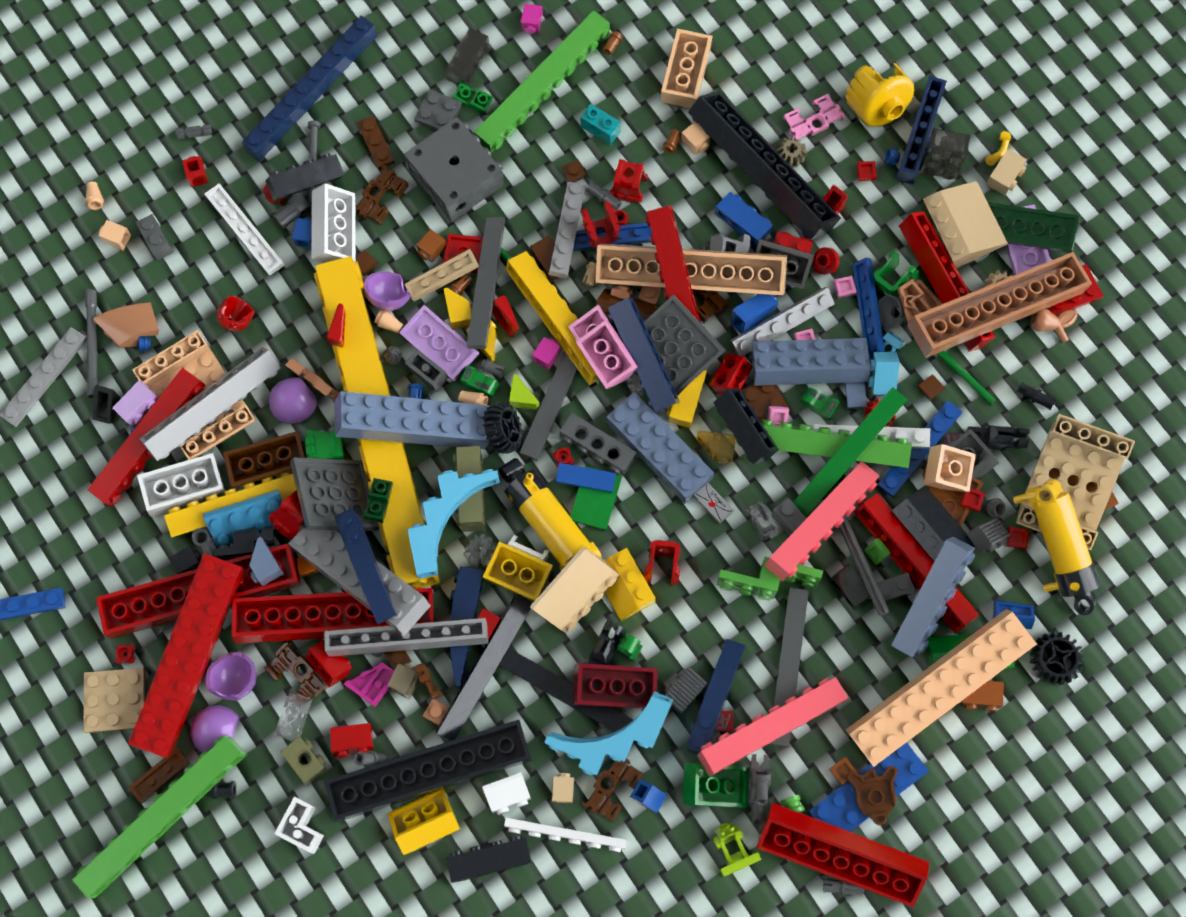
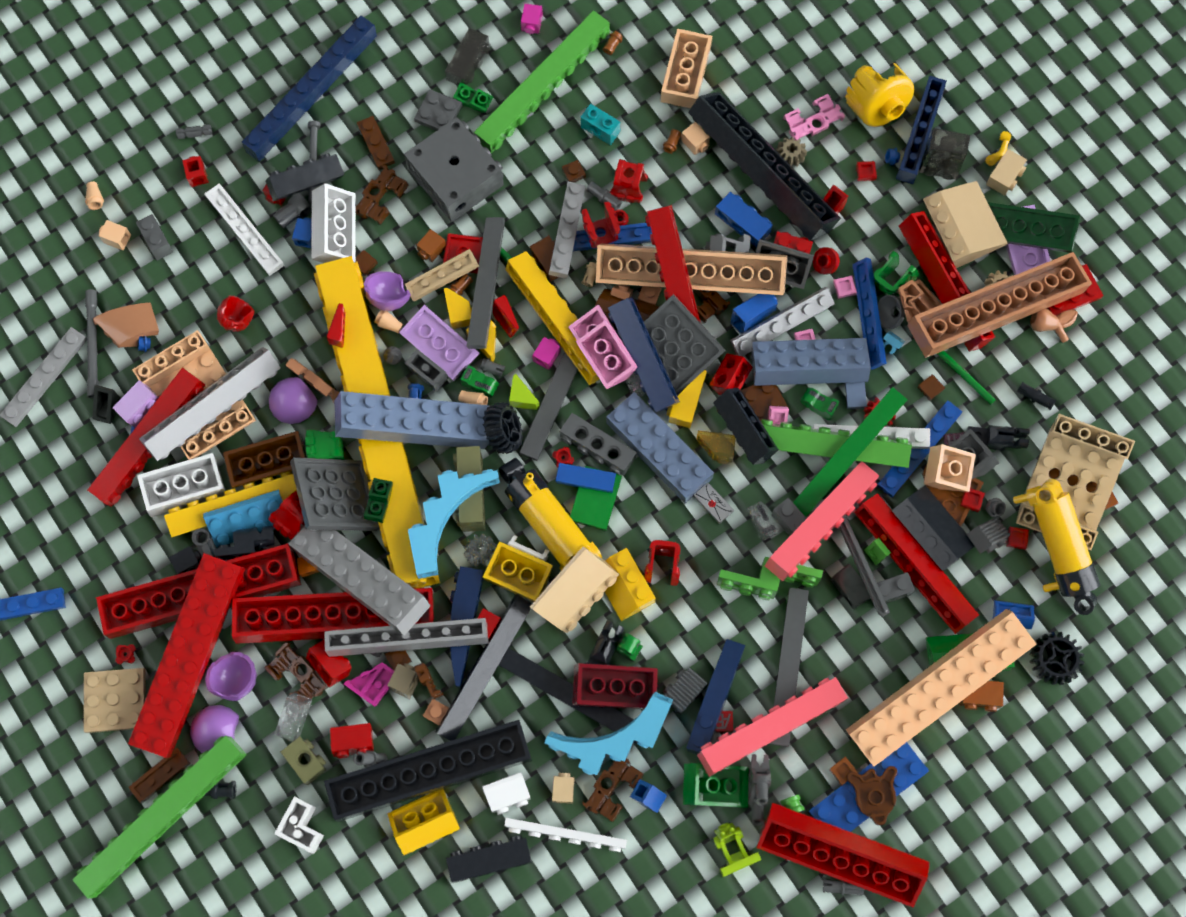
sand blue slope [250,537,284,586] -> none
dark blue slope [334,508,397,624] -> none
medium azure brick [868,352,900,395] -> none
sand blue brick [891,537,975,658] -> none

